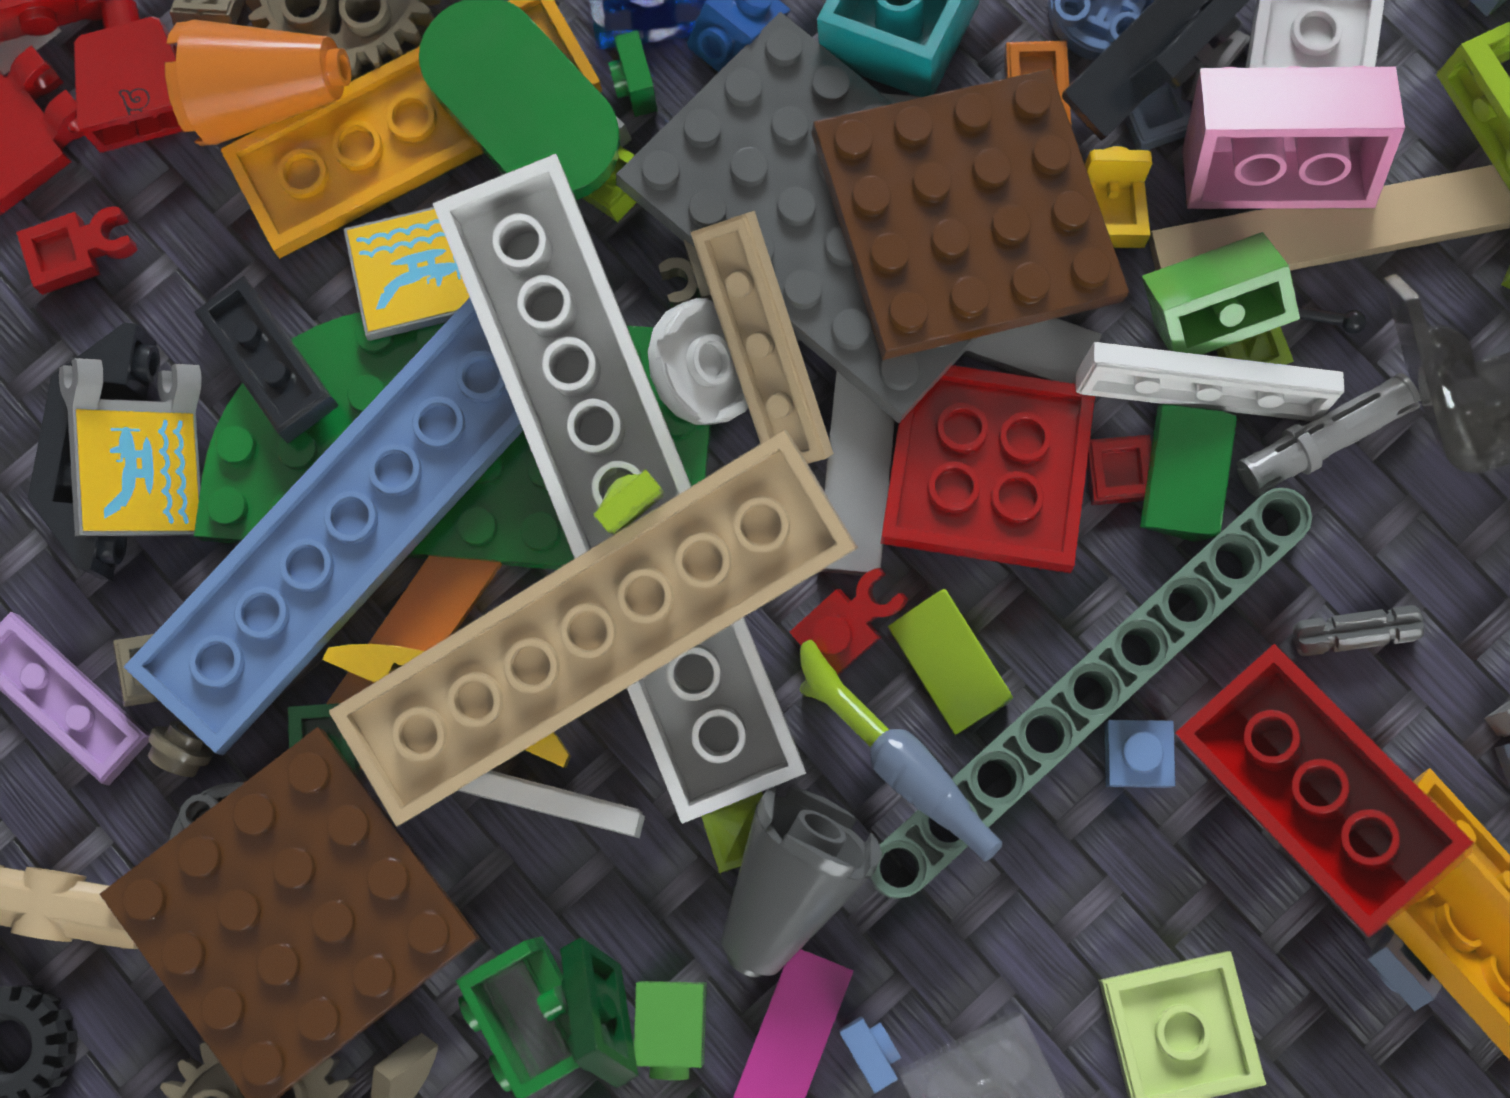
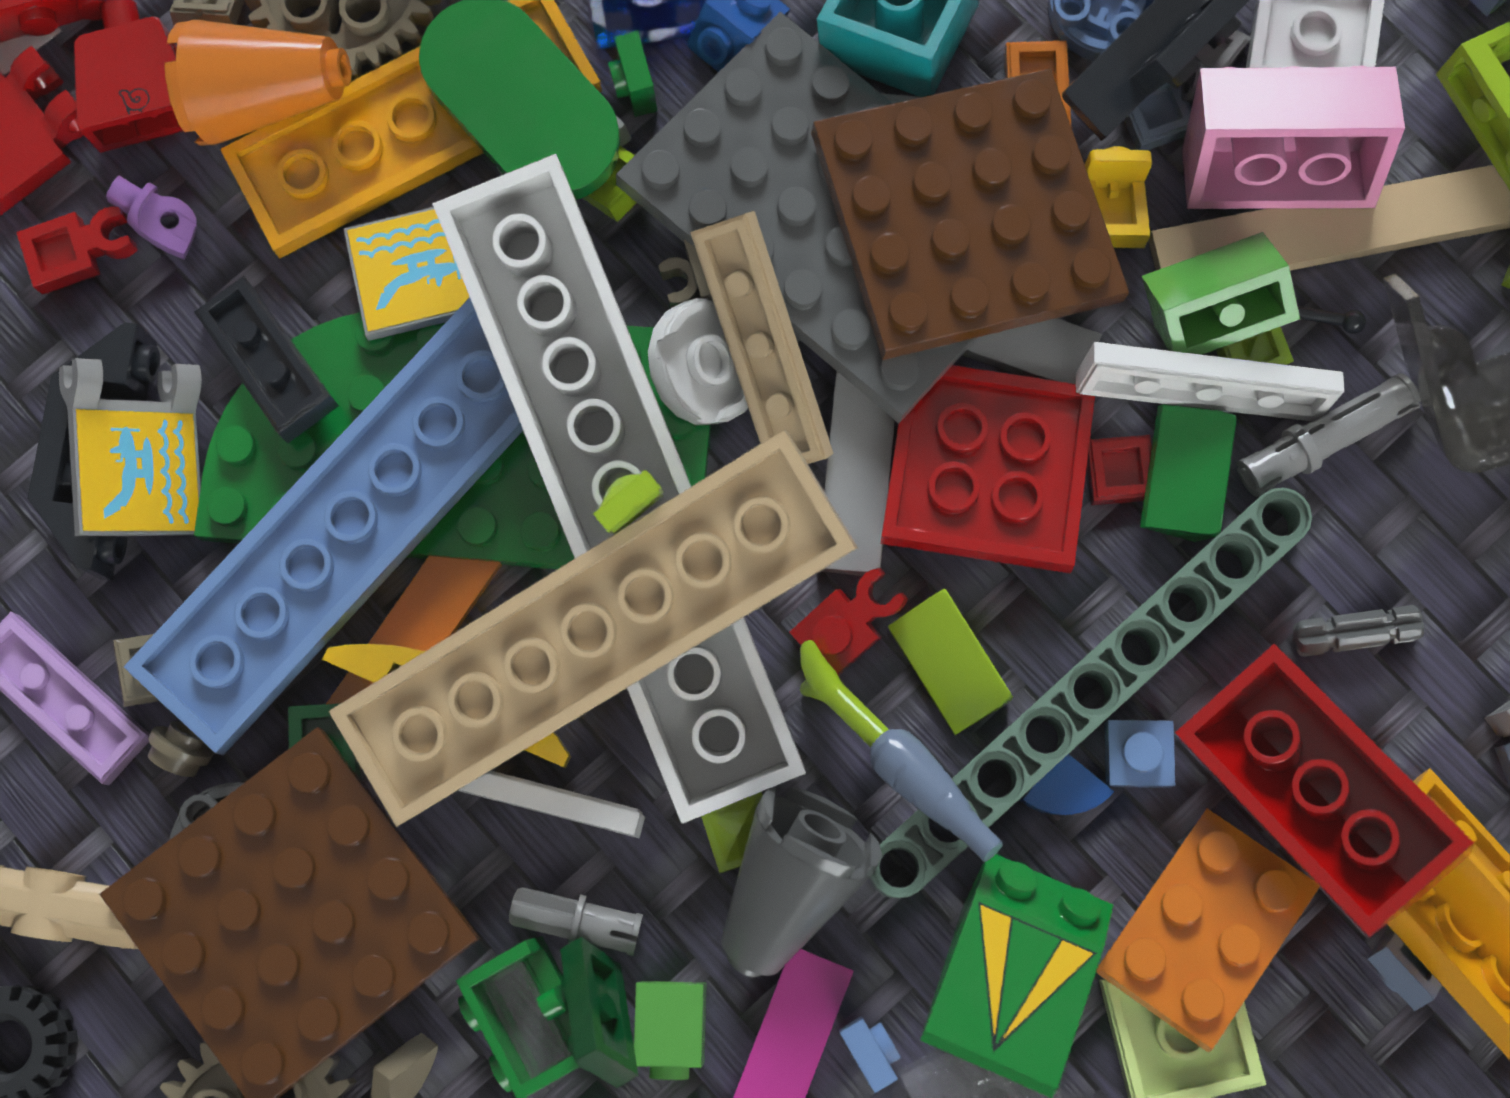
none -> medium lavender piece [106,176,197,260]
none -> light grey axle [509,887,643,956]
none -> green slope [920,854,1113,1098]
none -> blue tile [1020,754,1114,815]
none -> orange plate [1096,808,1320,1053]

